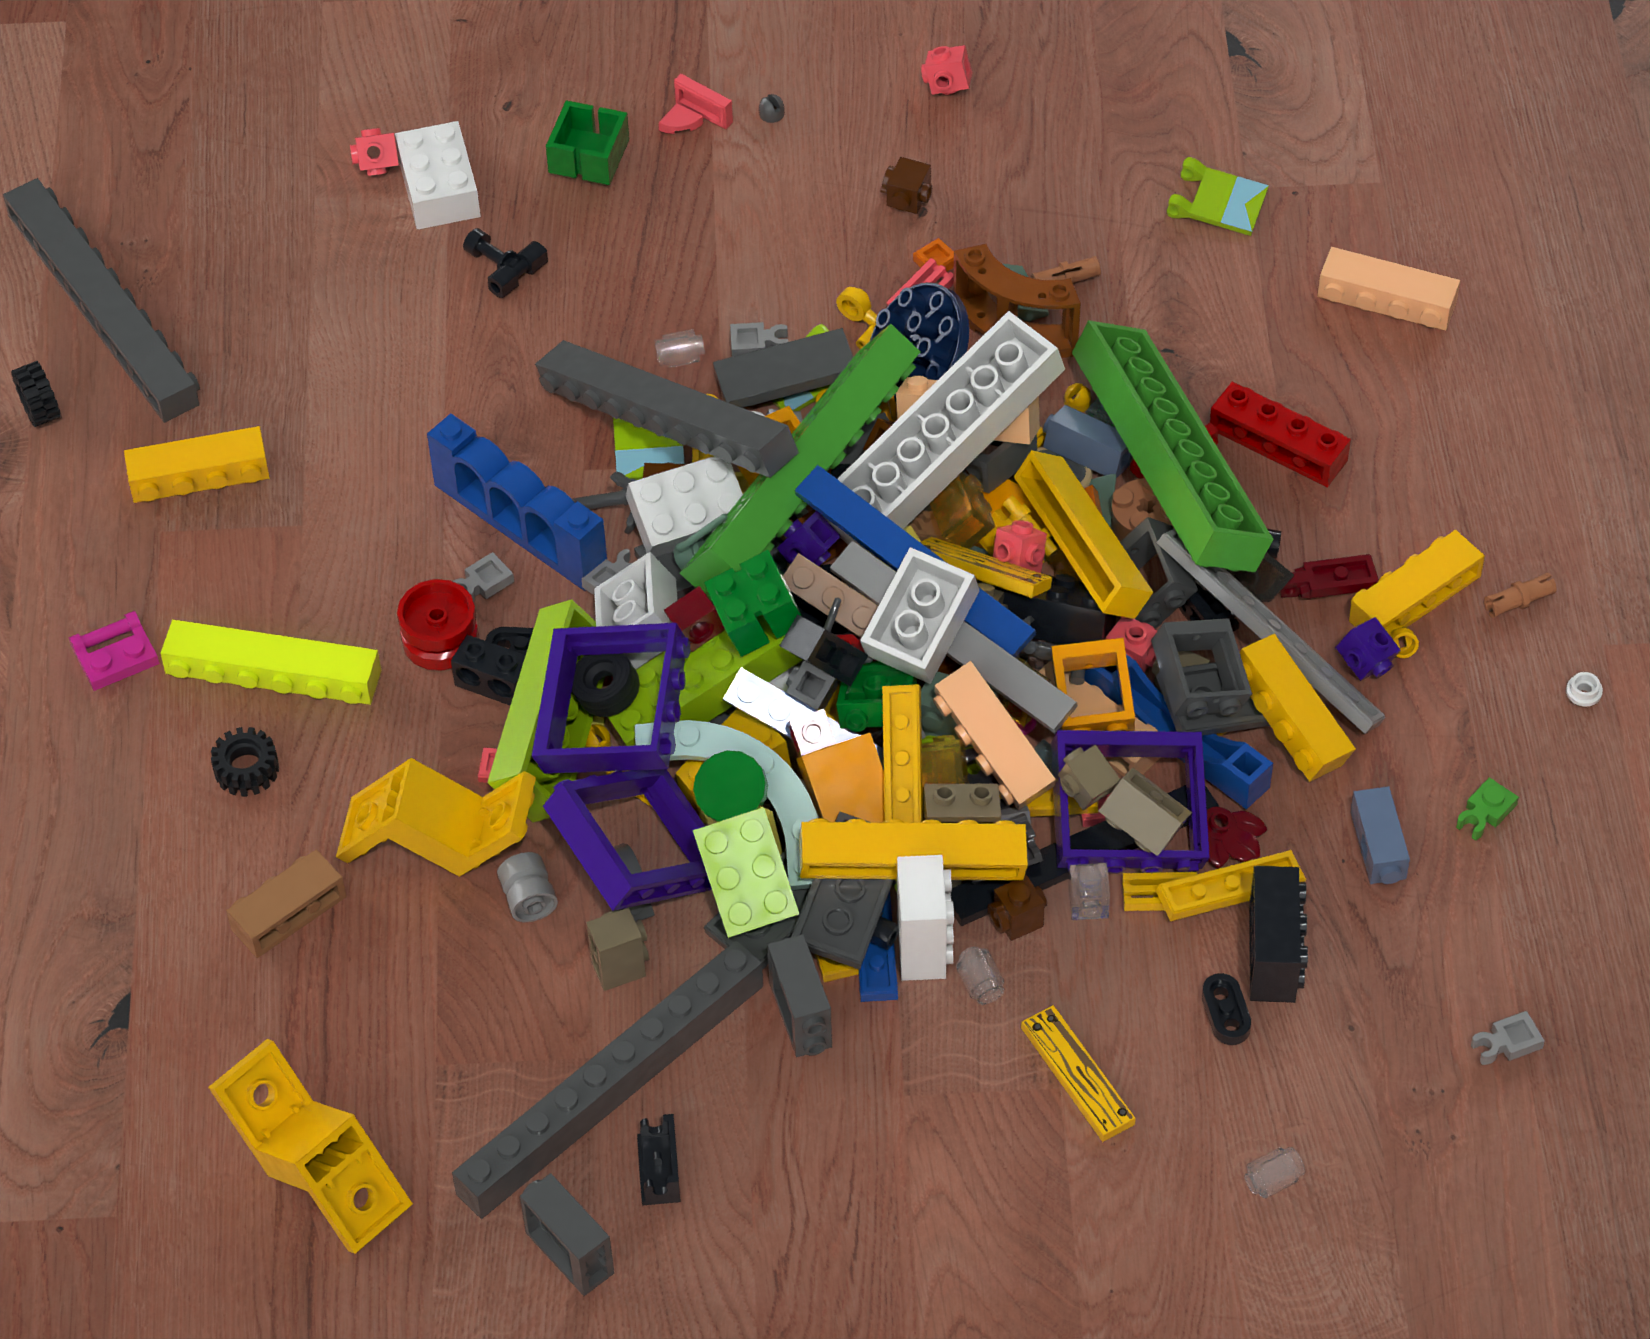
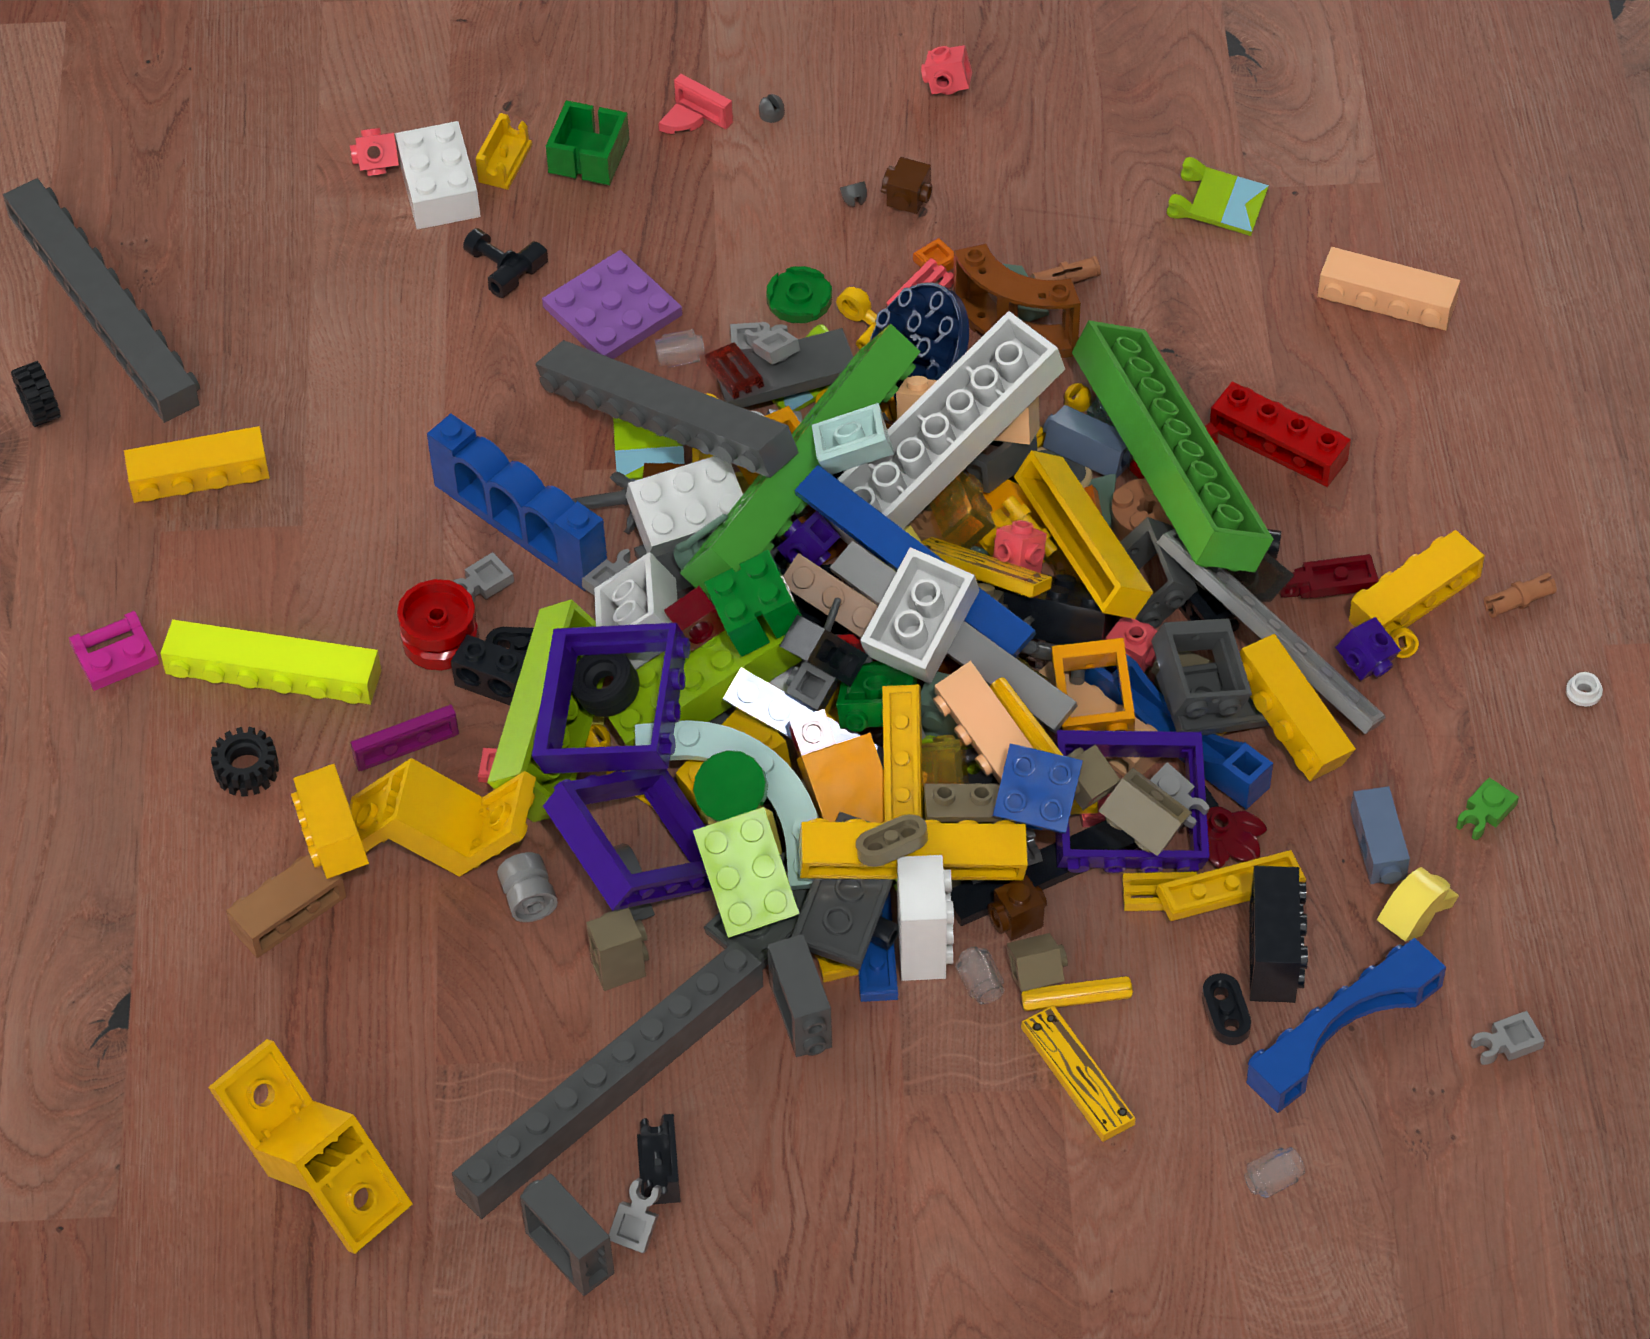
clear brick [1068,863,1110,920] -> none
none -> yellow brick [291,764,369,879]
none -> magenta tile [350,704,459,771]
none -> yellow hinge [475,113,532,190]
none -> medium lavender plate [542,250,682,359]
none -> light grey plate [609,1178,662,1253]
none -> clear red tile [705,342,765,399]
none -> light grey plate [745,322,800,365]
none -> green tile [766,266,832,323]
none -> light aqua slope [812,403,894,475]
none -> dark grey hinge [840,181,867,207]
none -> dark tan plate [856,814,928,867]
none -> yellow axle [989,677,1063,755]
none -> blue plate [993,743,1083,834]
none -> dark tan brick [1007,933,1068,992]
none -> yellow axle [1021,976,1133,1011]
none -> light grey plate [1150,762,1209,829]
none -> blue arch [1246,938,1446,1113]
none -> light yellow brick [1377,867,1459,942]

